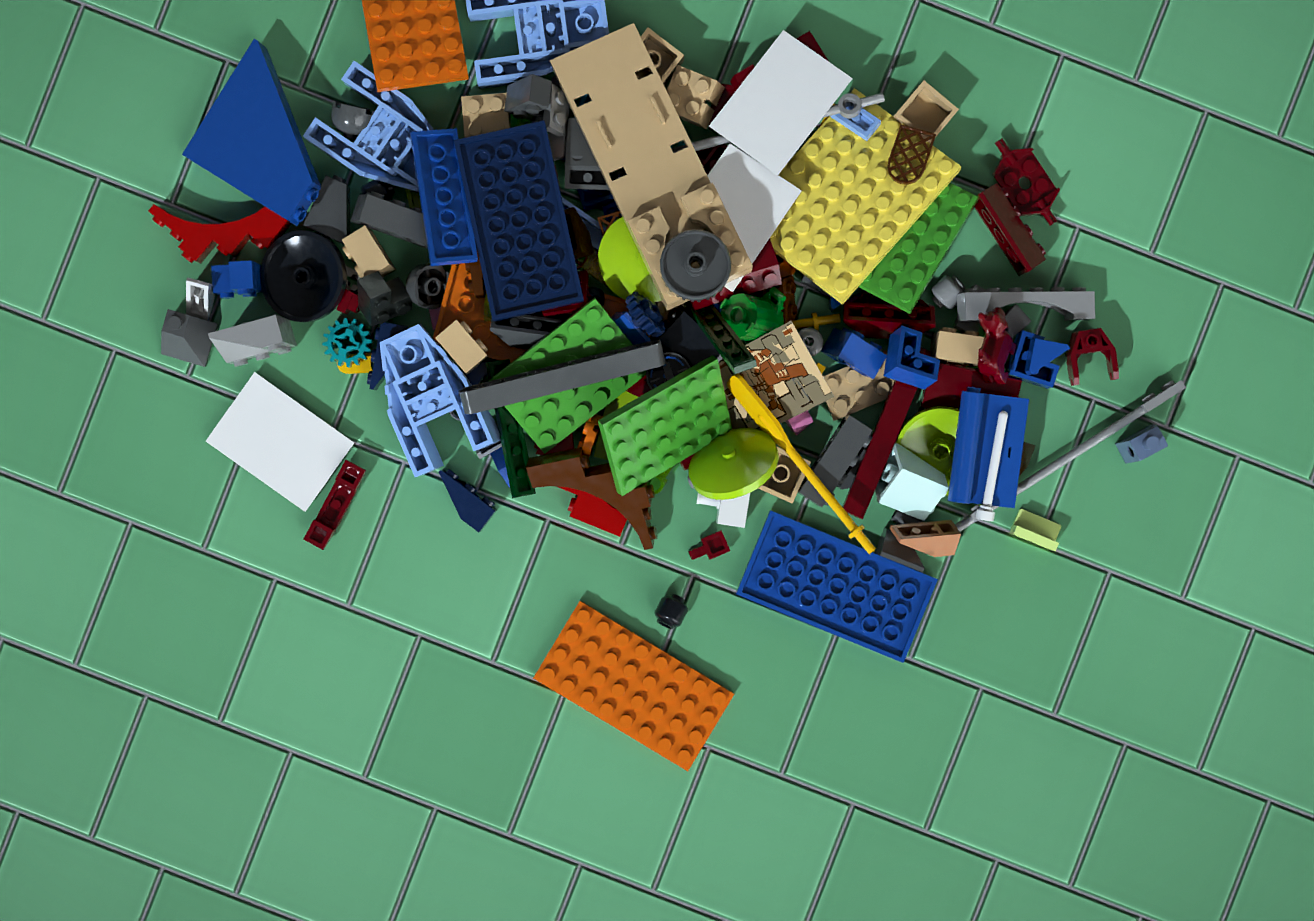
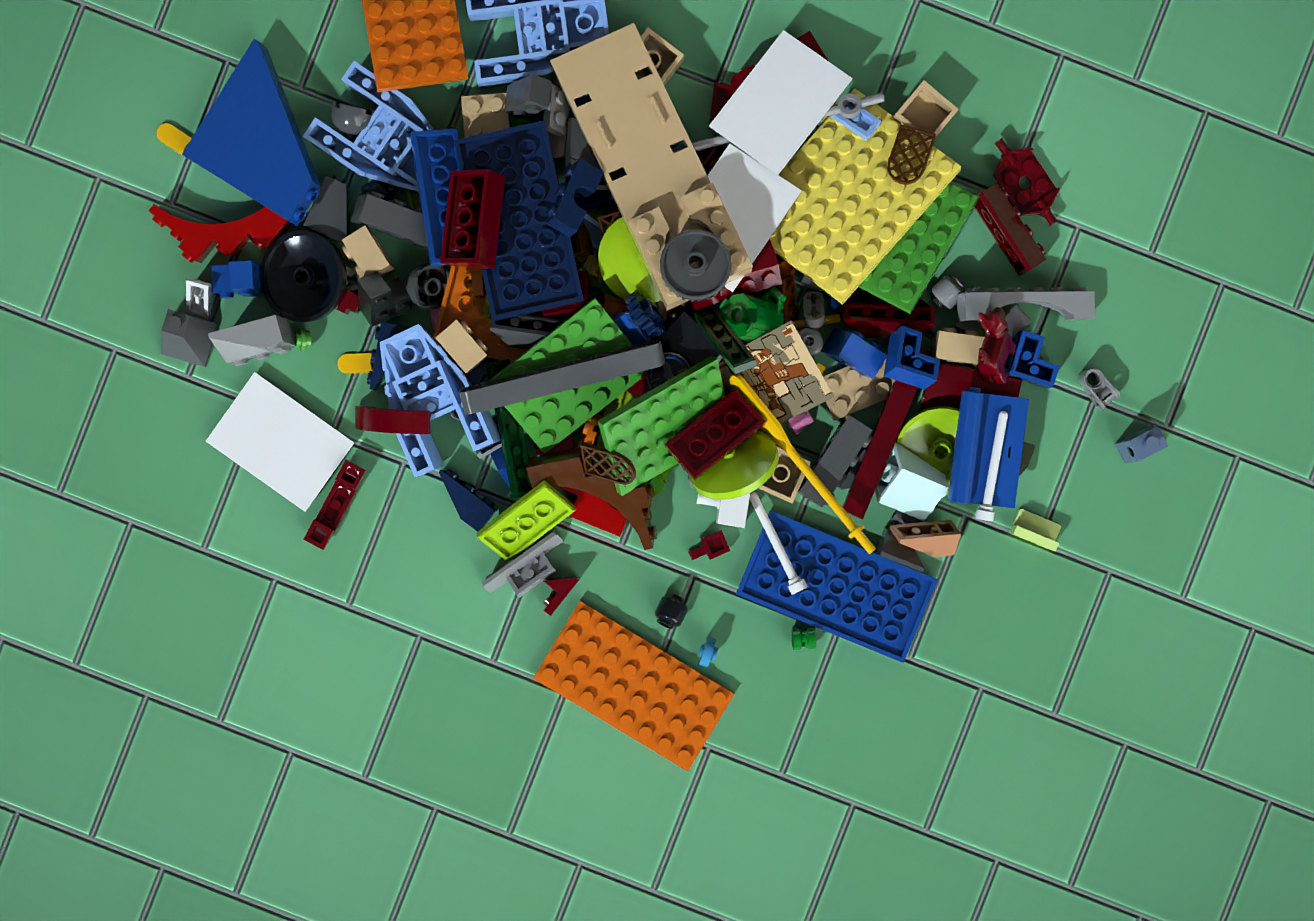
teal gear [322,318,373,368] -> none
tan piece [666,65,725,129] -> none
light grey bar [955,380,1186,532] -> none
blue slope [1024,338,1070,375] -> none
dark red piece [1065,328,1119,386] -> none
none -> yellow piece [156,123,192,156]
none -> bright green plate [295,328,311,351]
none -> dark red slope [355,406,430,434]
none -> dark red slope [440,169,505,269]
none -> lime tile [477,480,576,562]
none -> light grey bracket [481,531,563,598]
none -> dark red slope [543,576,580,616]
none -> dark blue arch [546,158,604,237]
none -> reddish brown window [580,442,636,485]
none -> dark red tile [665,389,766,480]
none -> dark azure wheel [699,637,718,667]
none -> white piece [749,492,808,595]
none -> green wheel [791,626,816,650]
none -> light grey beam [803,290,825,328]
none -> light grey piece [1078,369,1121,411]

